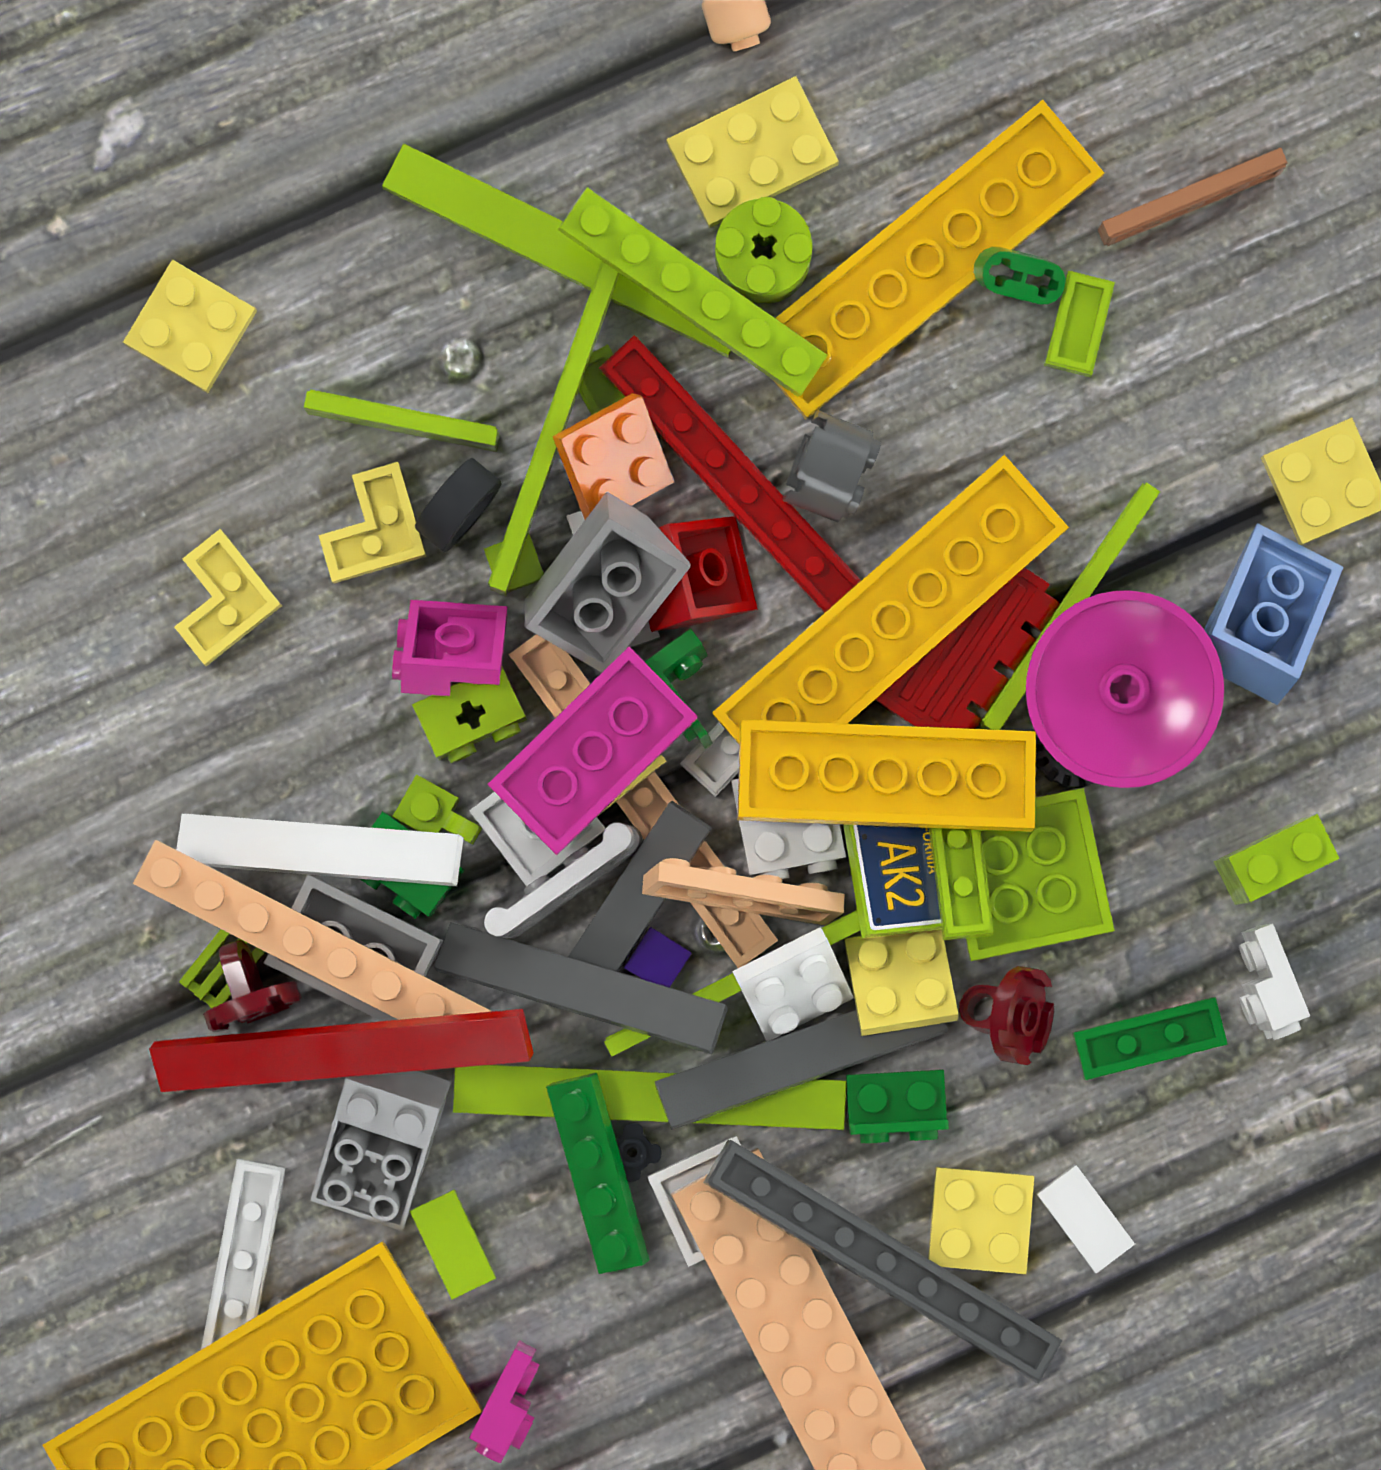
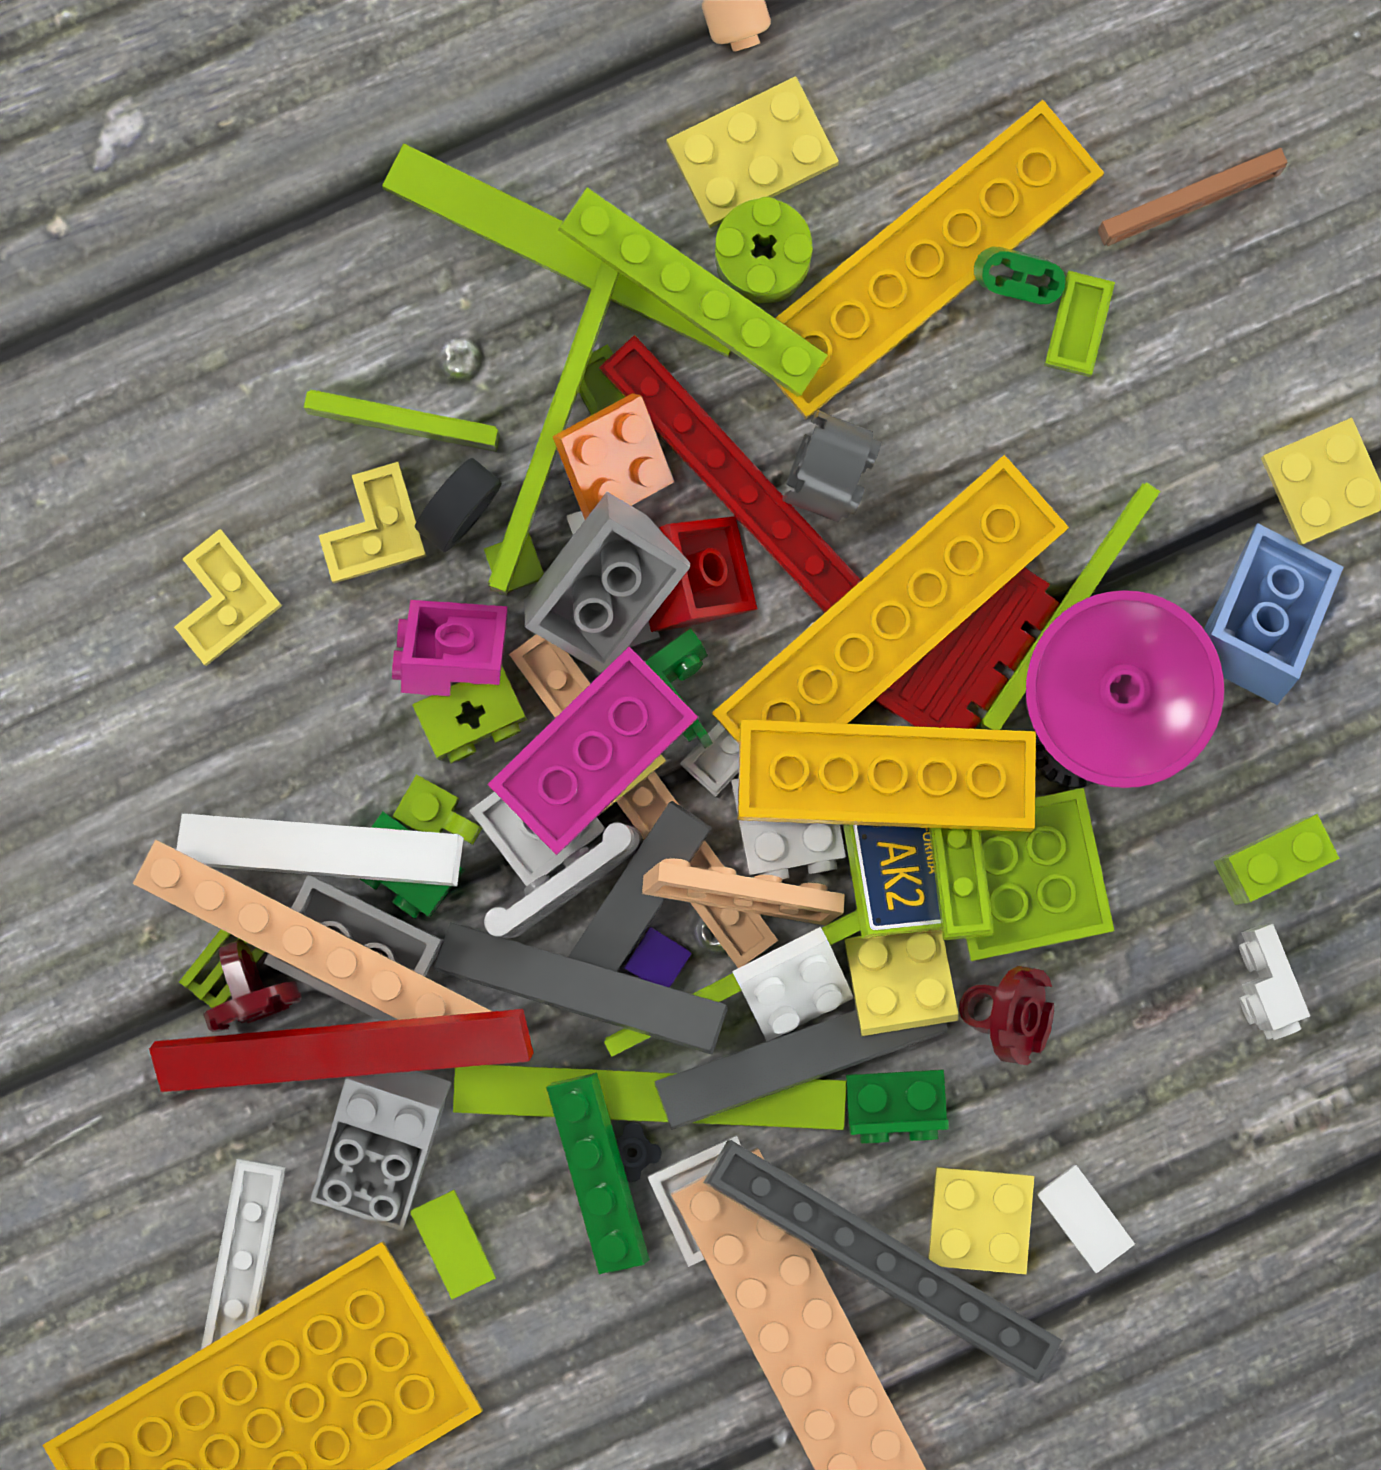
light yellow plate [123,260,257,393] -> none
dark pink plate [469,1340,540,1463] -> none
green plate [1072,997,1228,1080] -> none

